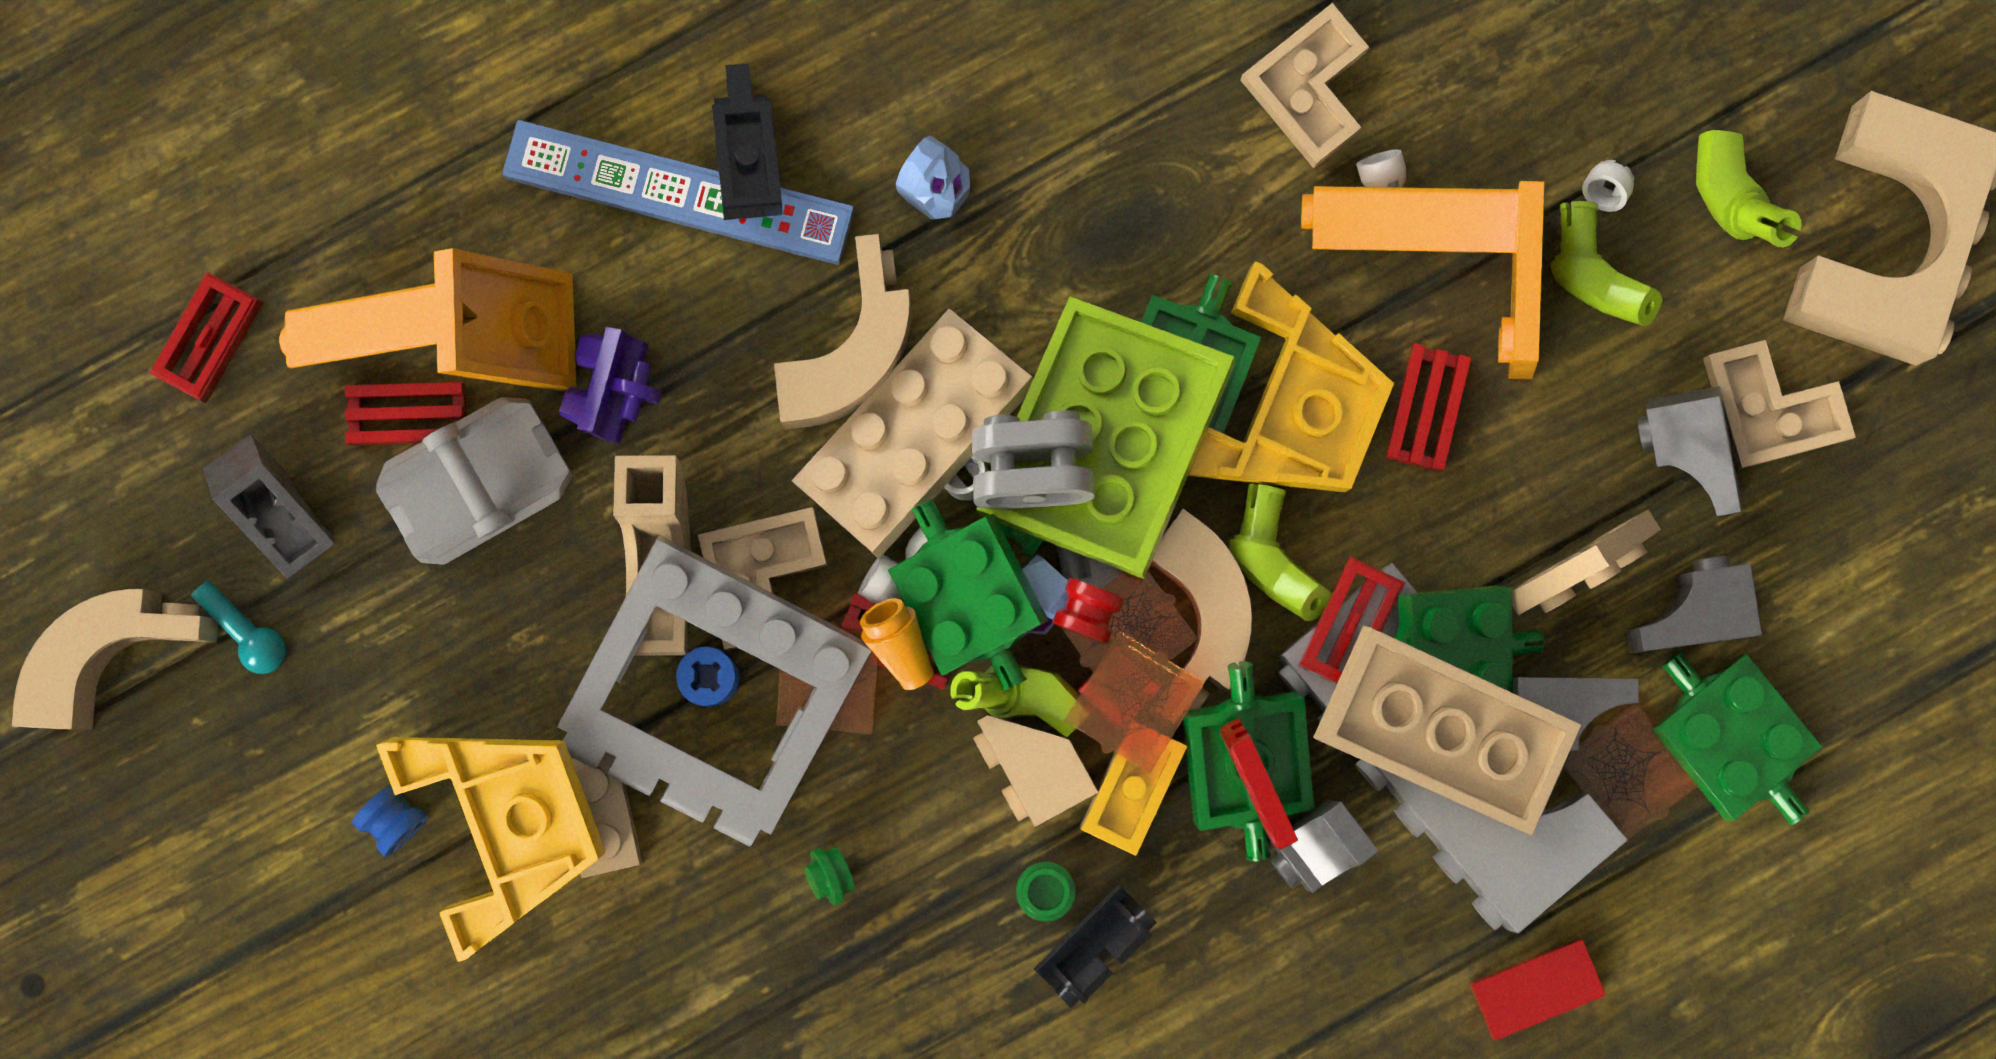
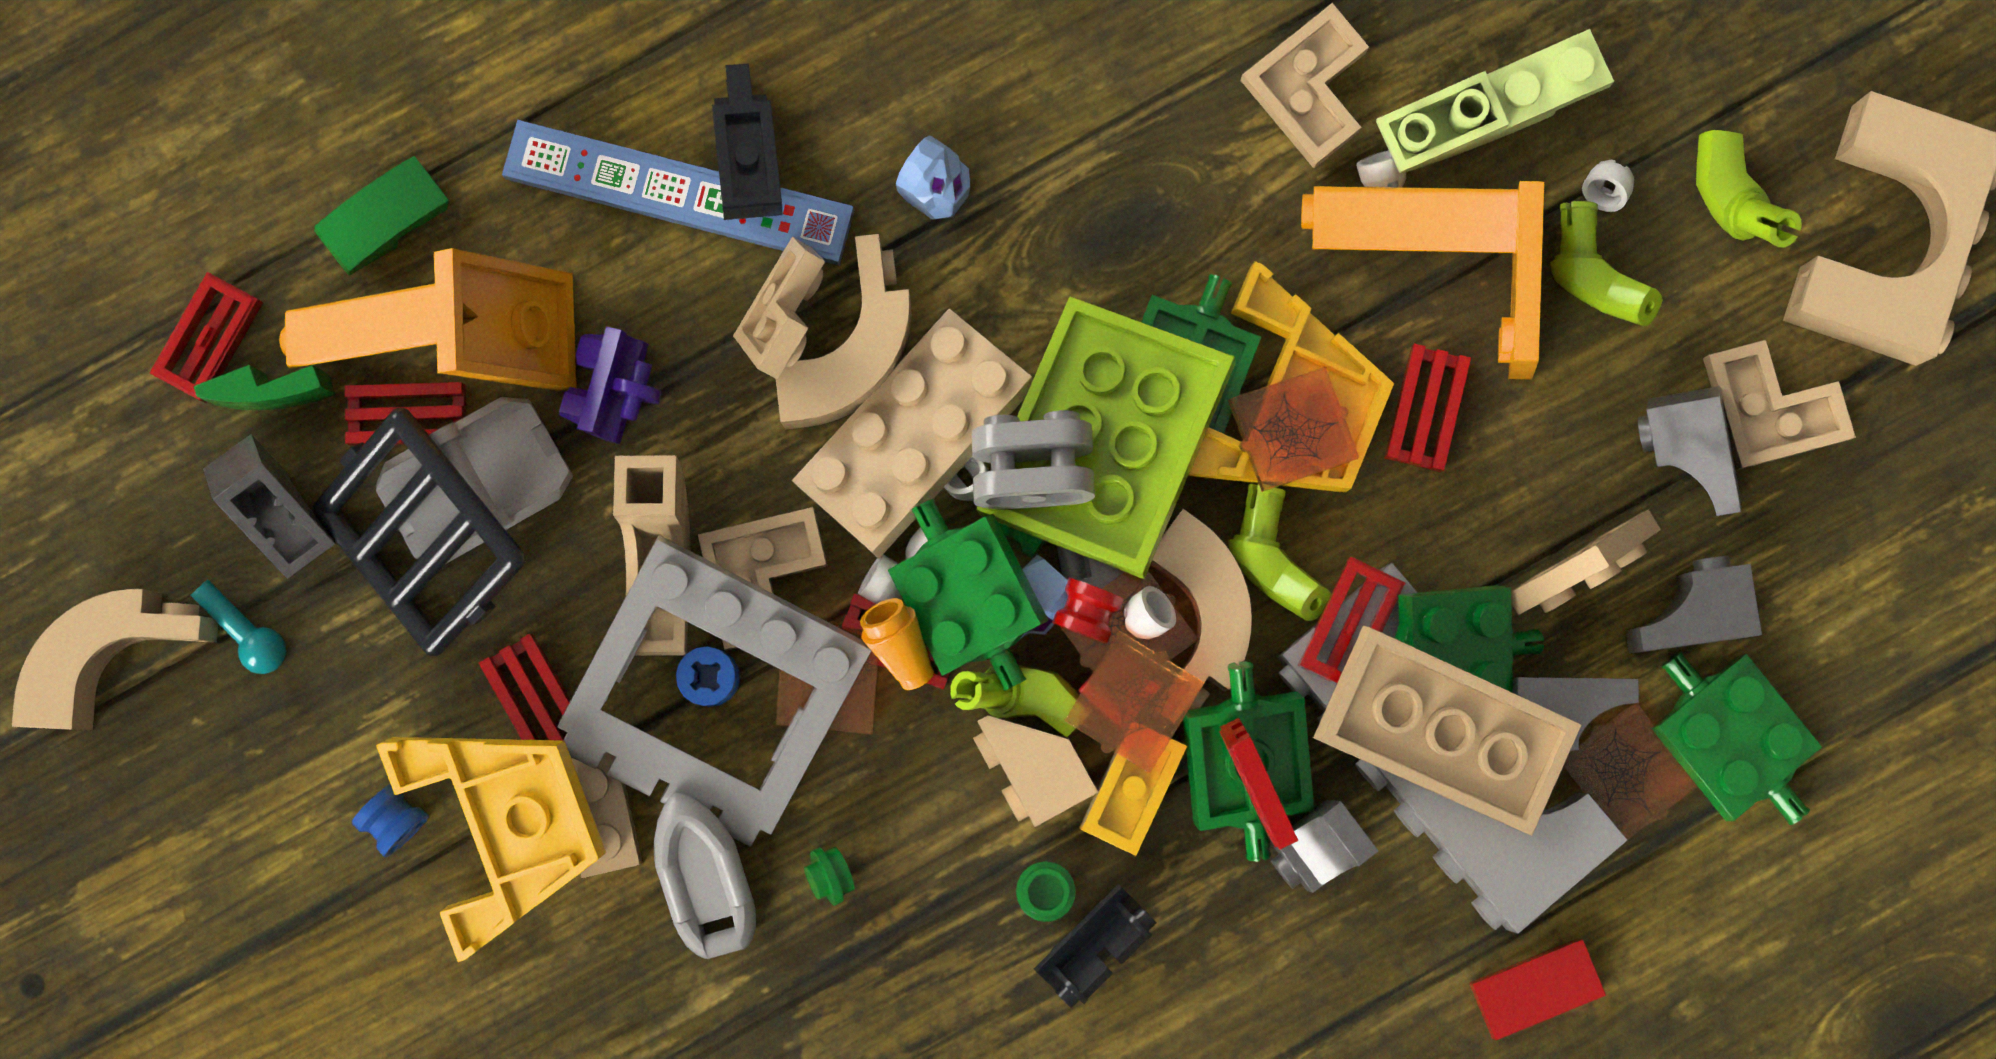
none -> green slope [193,365,336,410]
none -> black bar [313,408,526,656]
none -> green slope [314,156,449,276]
none -> red tile [479,633,571,741]
none -> light grey piece [654,793,756,959]
none -> tan plate [733,236,825,380]
none -> white hinge [1124,586,1176,640]
none -> clear orange piece [1228,367,1360,492]
none -> yellowish green slope [1376,29,1614,174]

